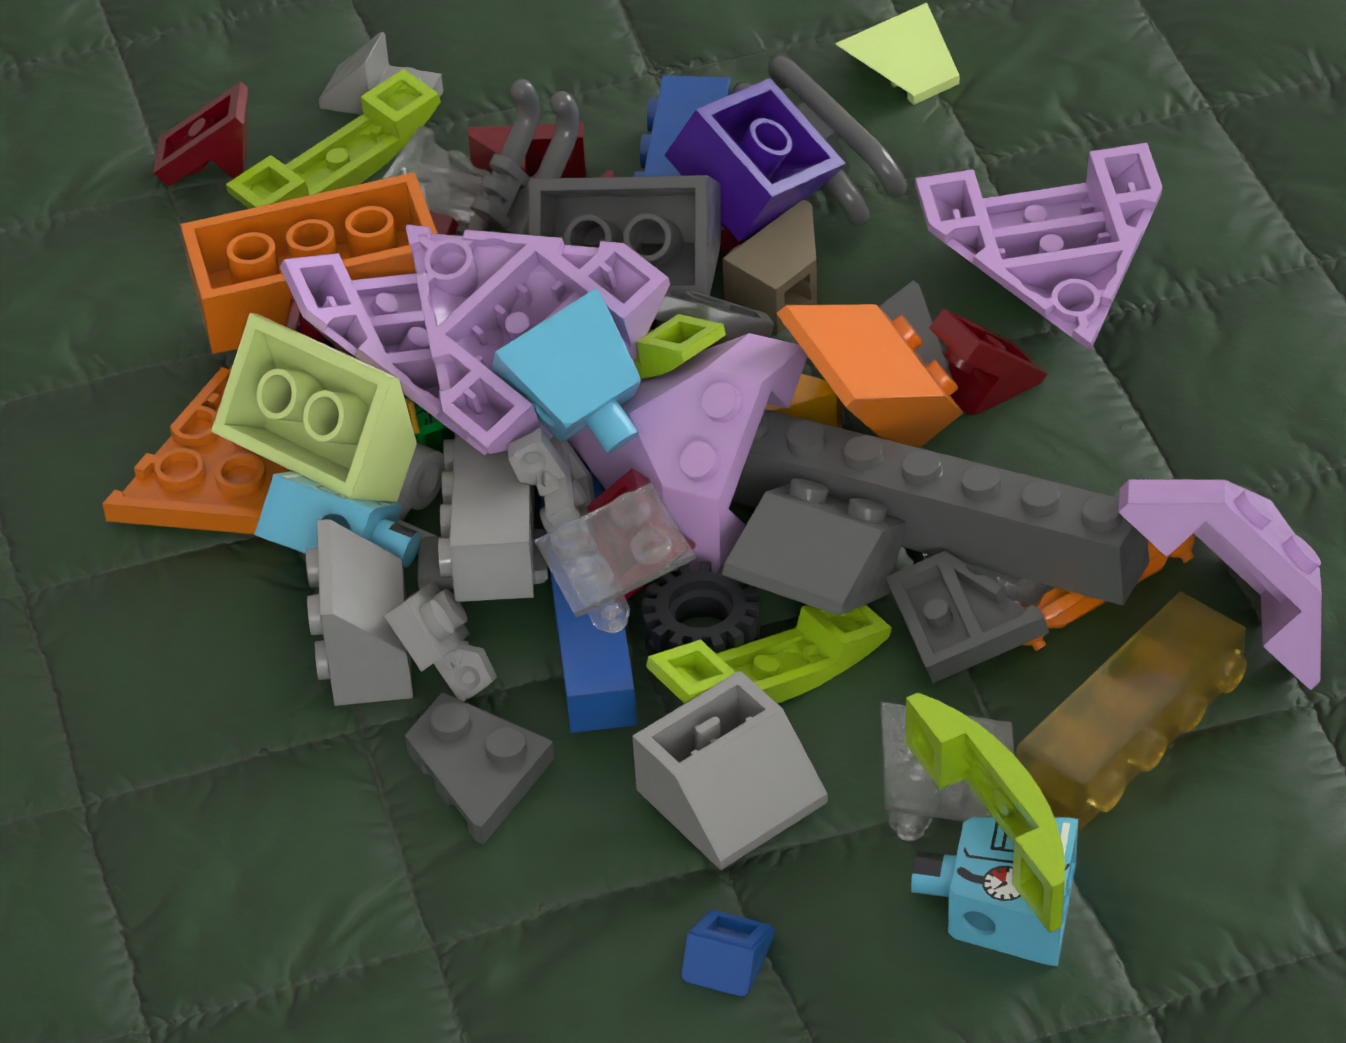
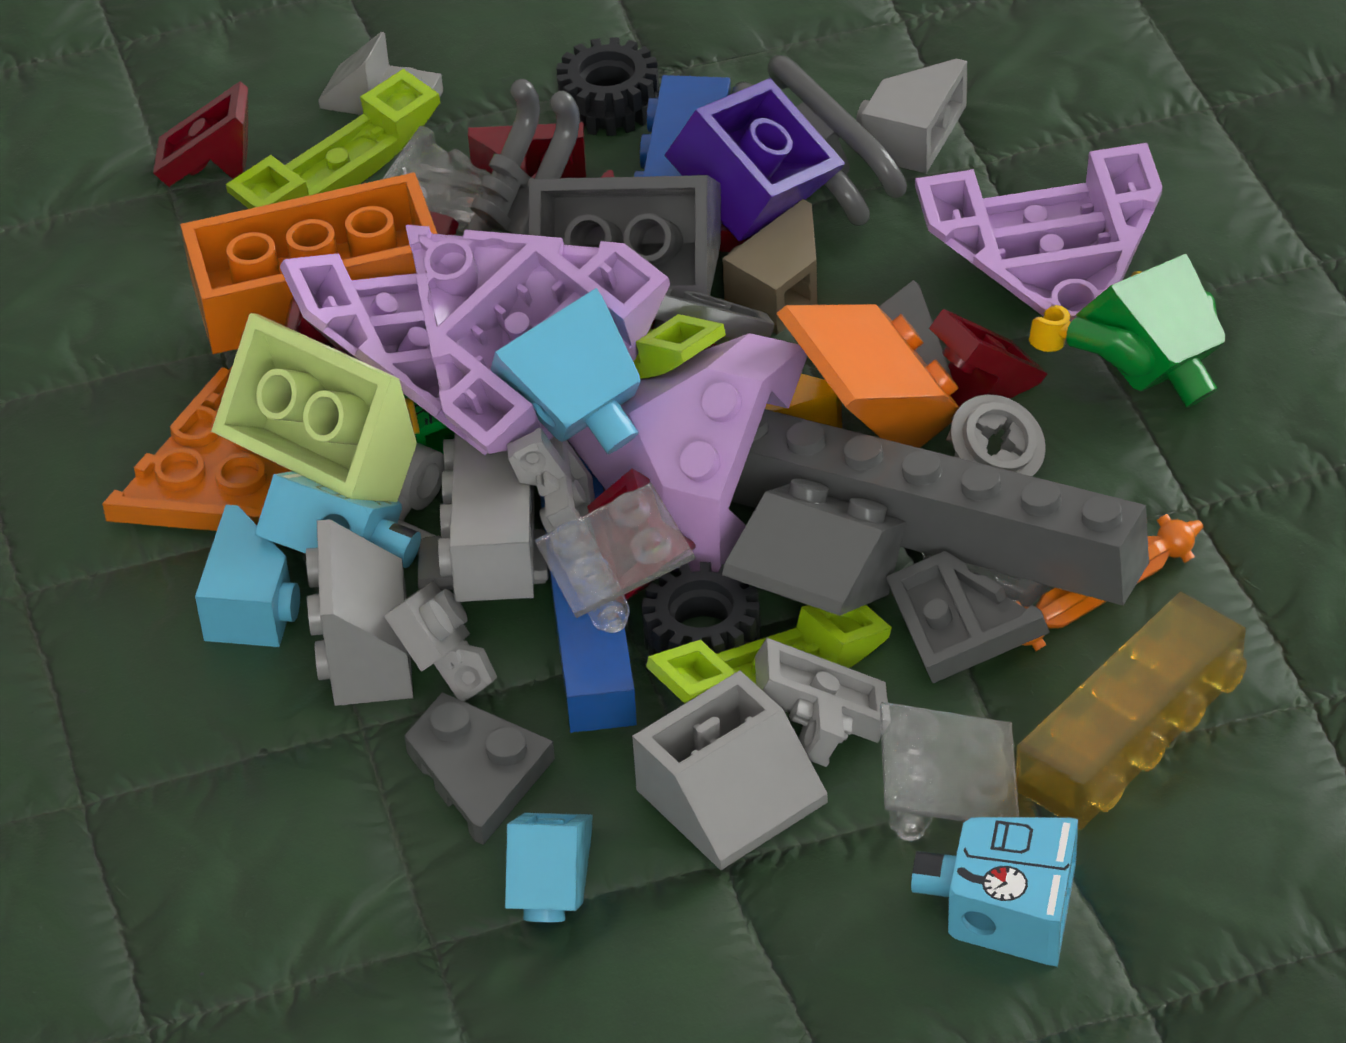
blue slope [681,910,775,997] -> none
yellowish green slope [835,3,959,105] -> none
lime slope [905,693,1065,933] -> none
lavender wedge [1118,480,1322,690] -> none
none -> medium azure slope [195,505,300,647]
none -> medium azure slope [505,813,593,922]
none -> black tyre [556,37,659,136]
none -> light grey hinge [755,638,890,767]
none -> light grey slope [856,58,967,174]
none -> light grey gear [946,395,1045,476]
none -> torso [1029,254,1226,408]

